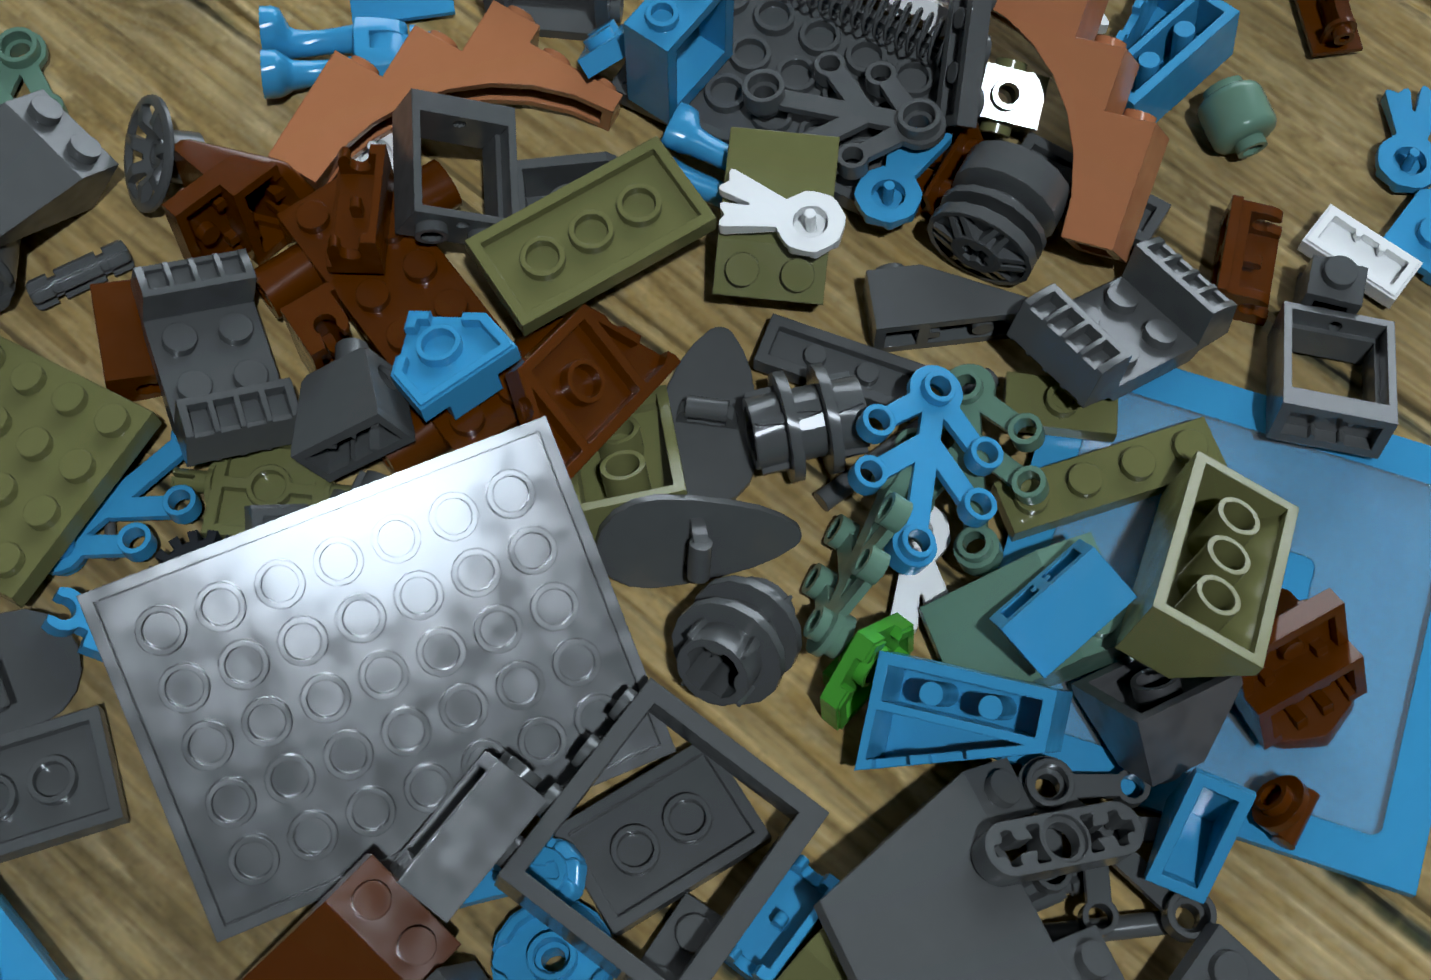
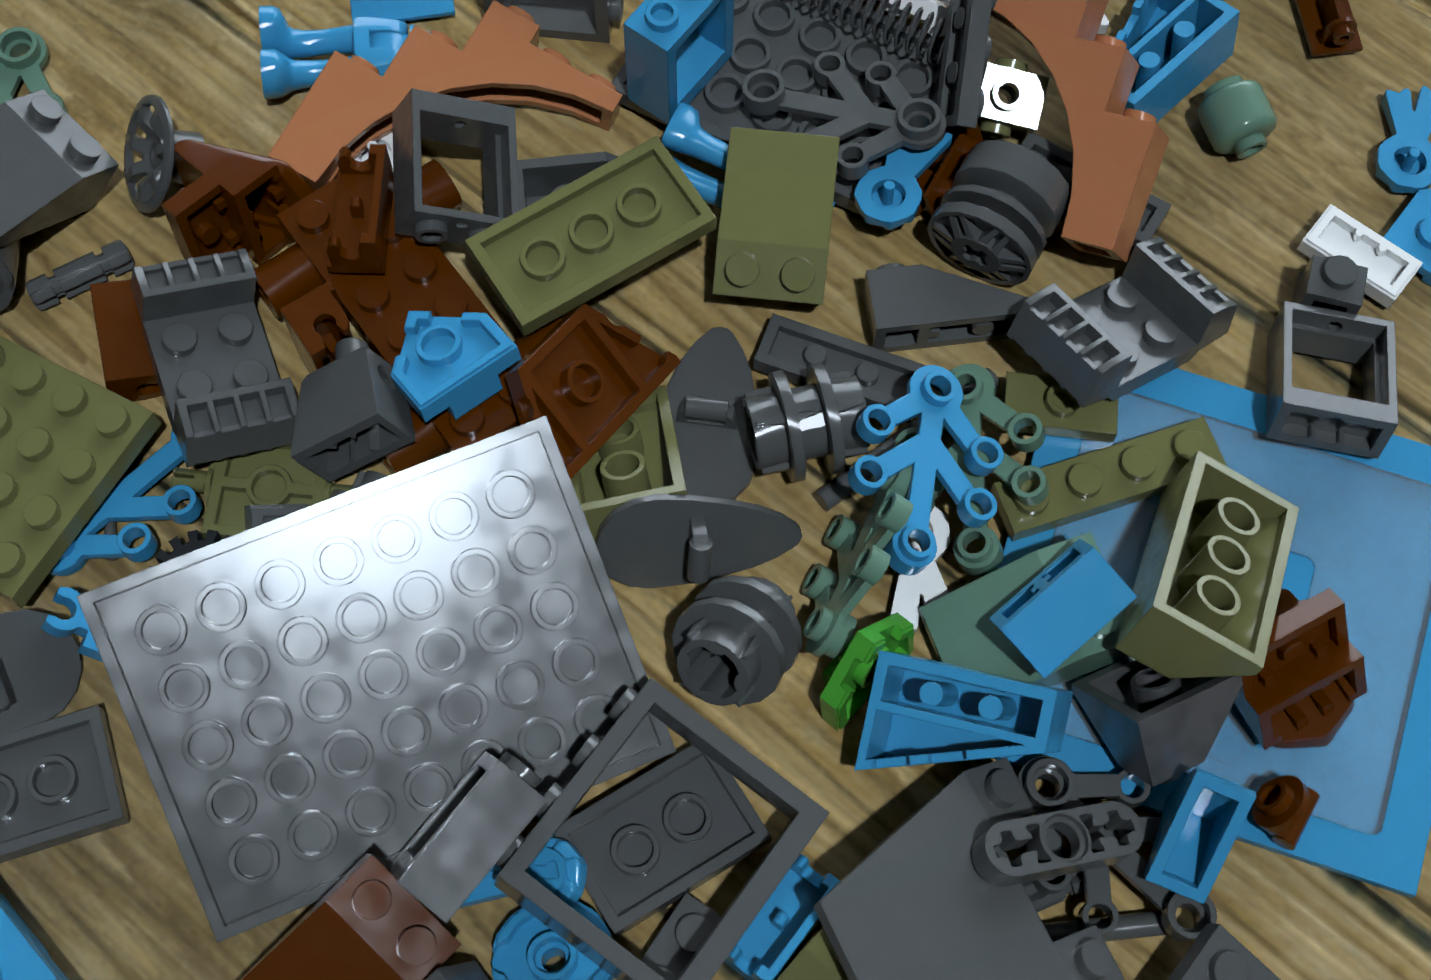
dark azure plate [577,19,625,79] -> none
white piece [718,169,846,259] -> none
reddish brown hinge [1210,195,1283,326] -> none

